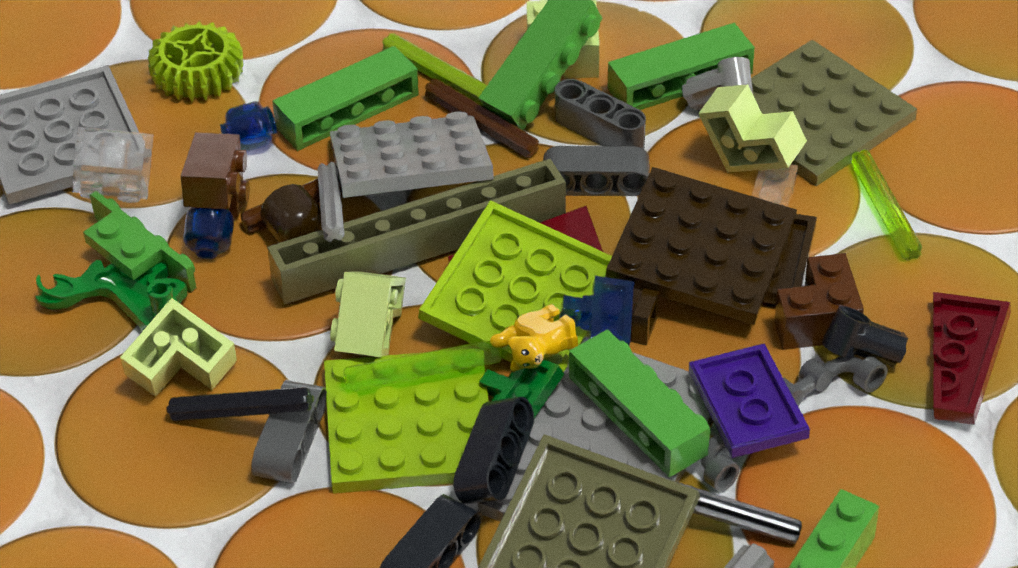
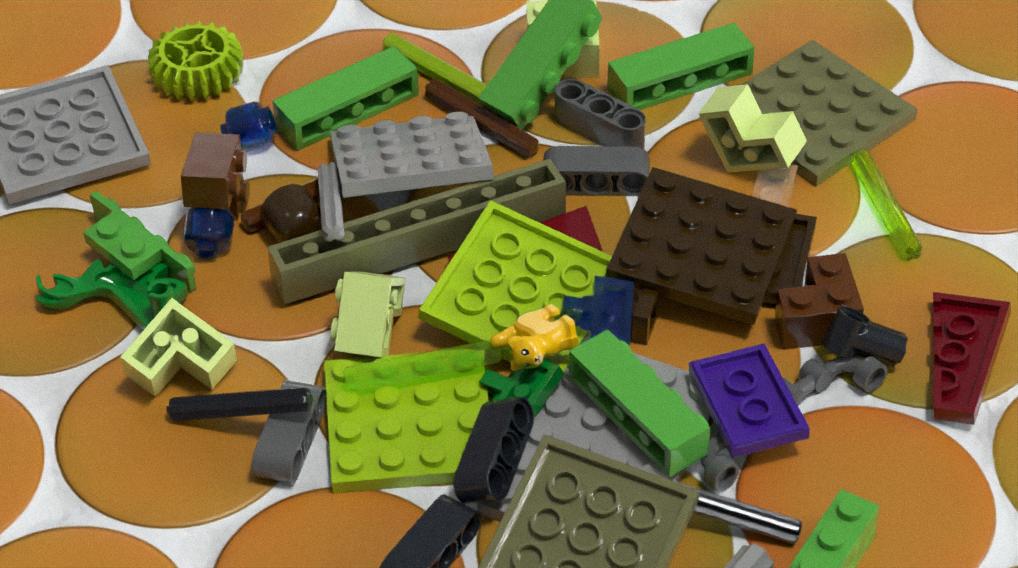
clear brick [73,127,154,203] -> none
light grey piece [682,57,753,110] -> none

